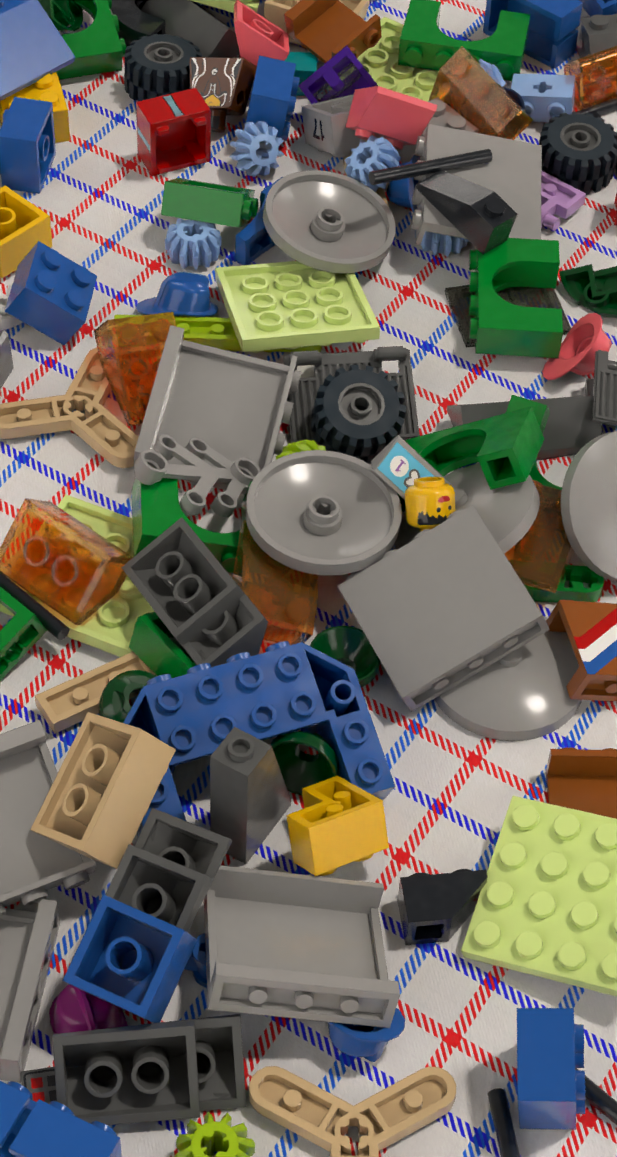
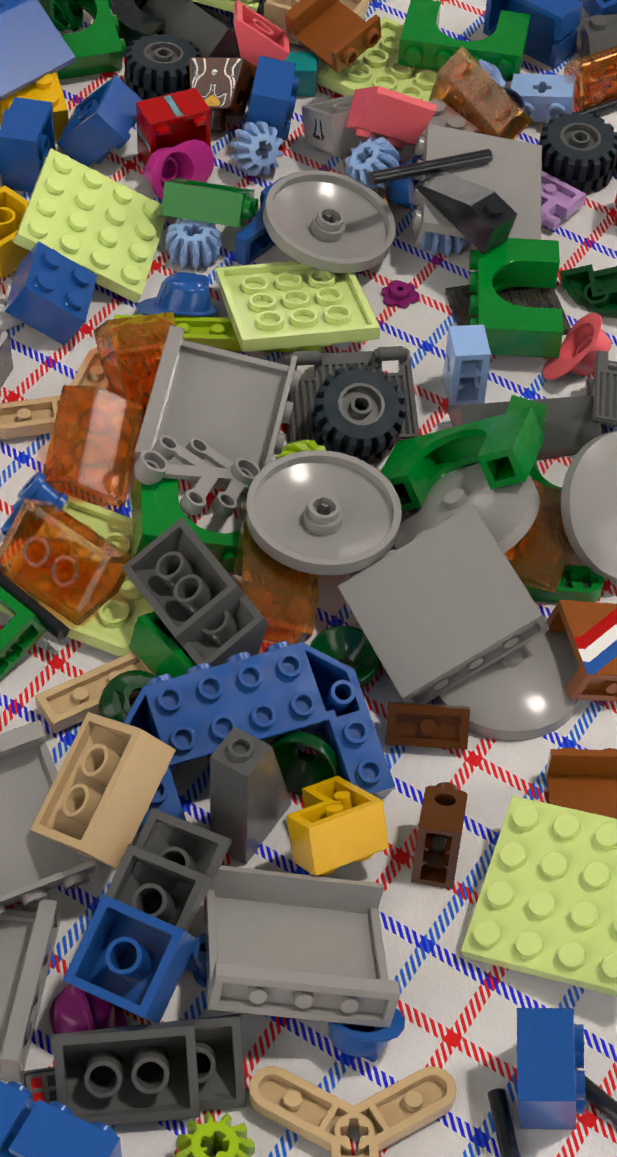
dark purple window [298,46,378,104] -> none
slope [371,435,452,500] -> none
black slope [397,869,488,945] -> none
yellow head [405,477,456,532] -> none
none -> blue piece [1,471,69,538]
none -> yellowish green plate [13,148,167,303]
none -> clear orange slope [43,385,144,506]
none -> blue brick [57,75,142,167]
none -> dark pink piece [142,139,214,200]
none -> magenta plant [381,280,420,309]
none -> reddish brown plate [385,702,470,749]
none -> reddish brown torso [411,782,468,889]
none -> light blue brick [443,325,491,405]

